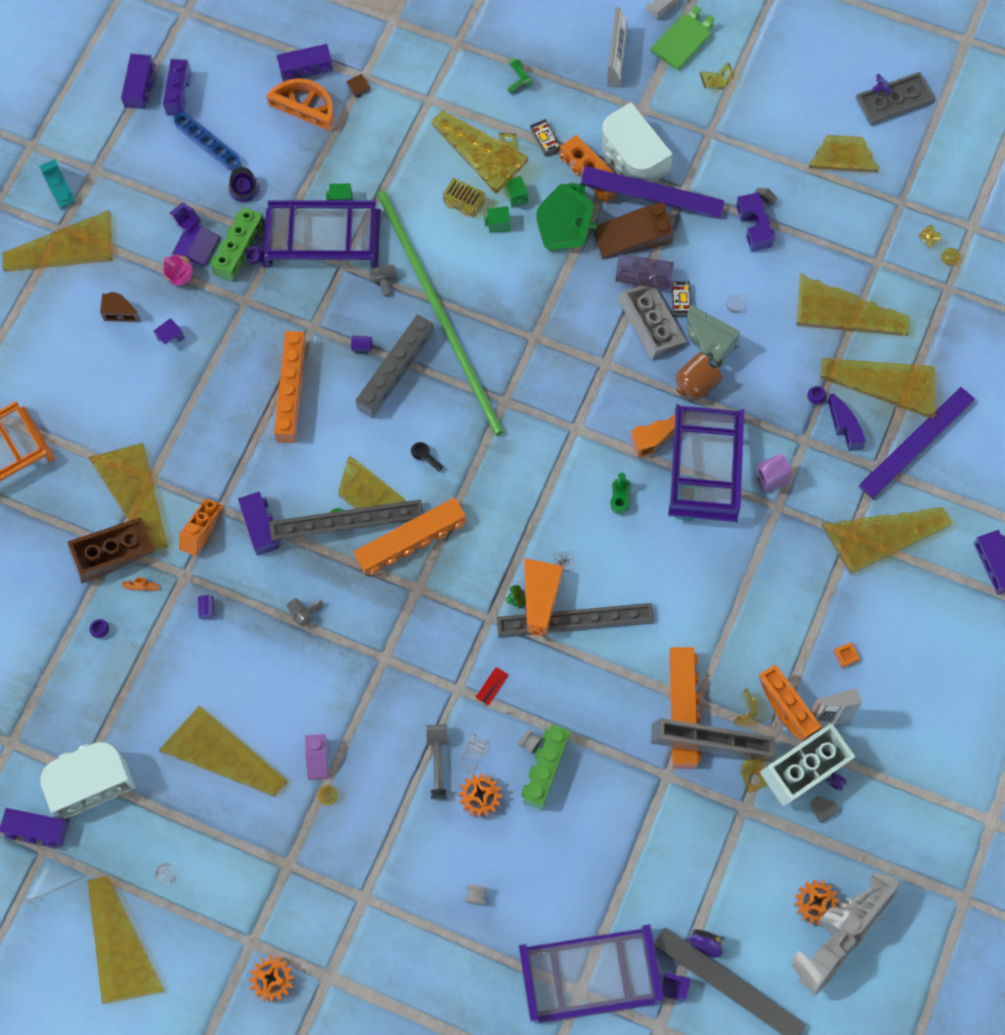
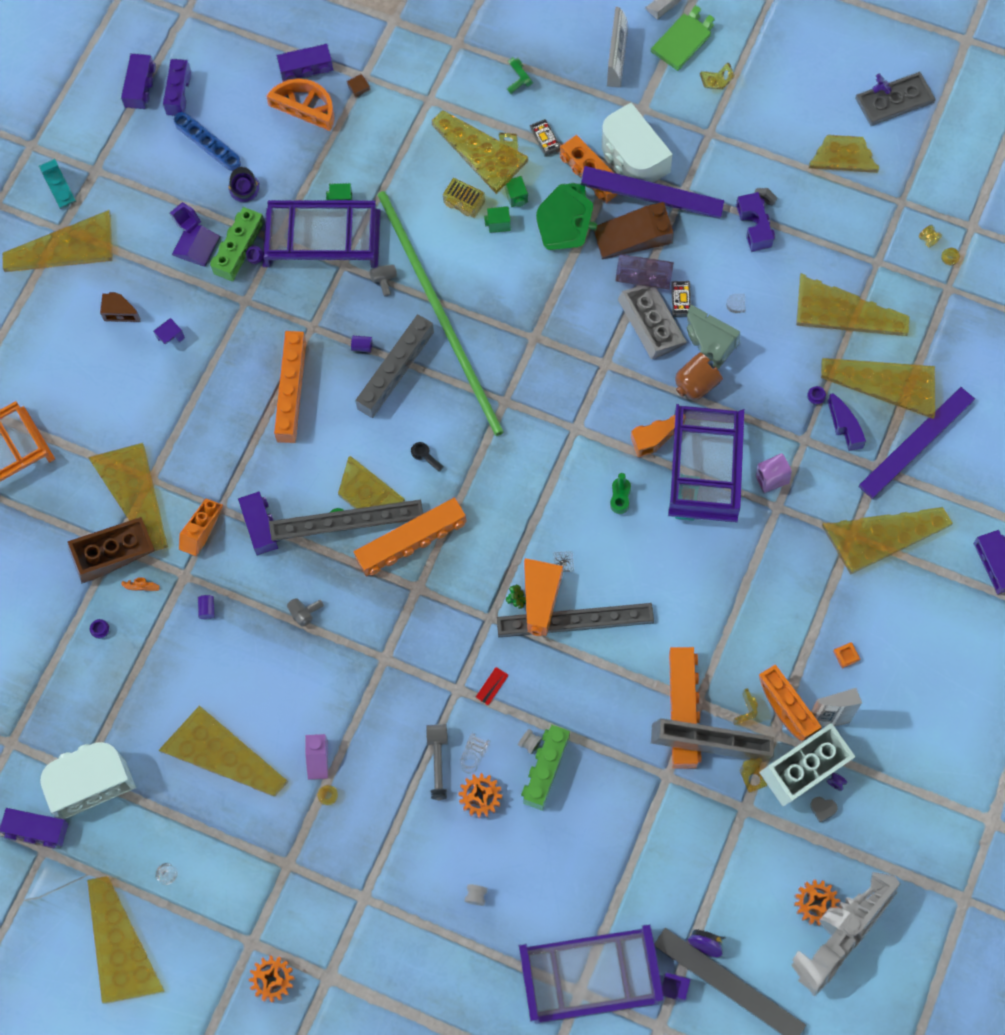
dark pink hair [163,255,193,286] -> none

